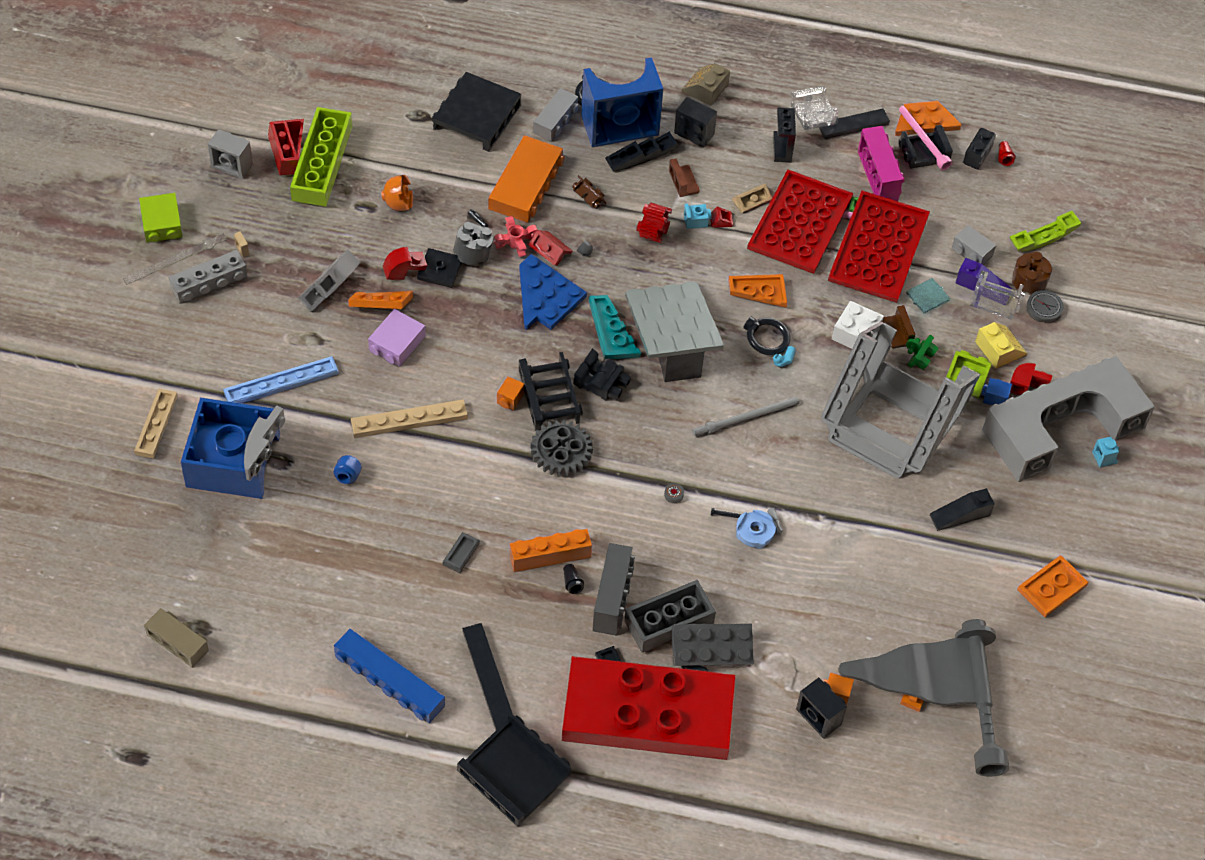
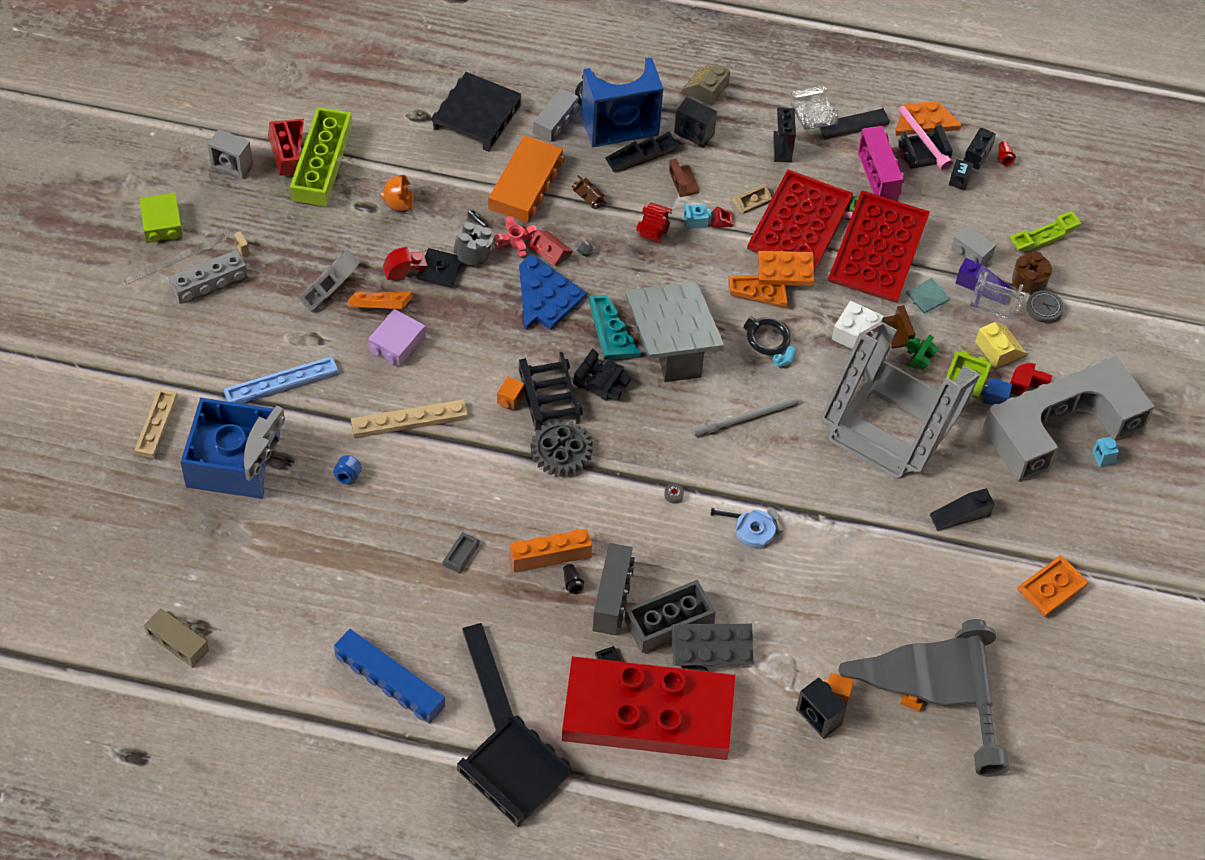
none -> orange plate [758,251,814,286]
none -> black brick [949,159,973,190]

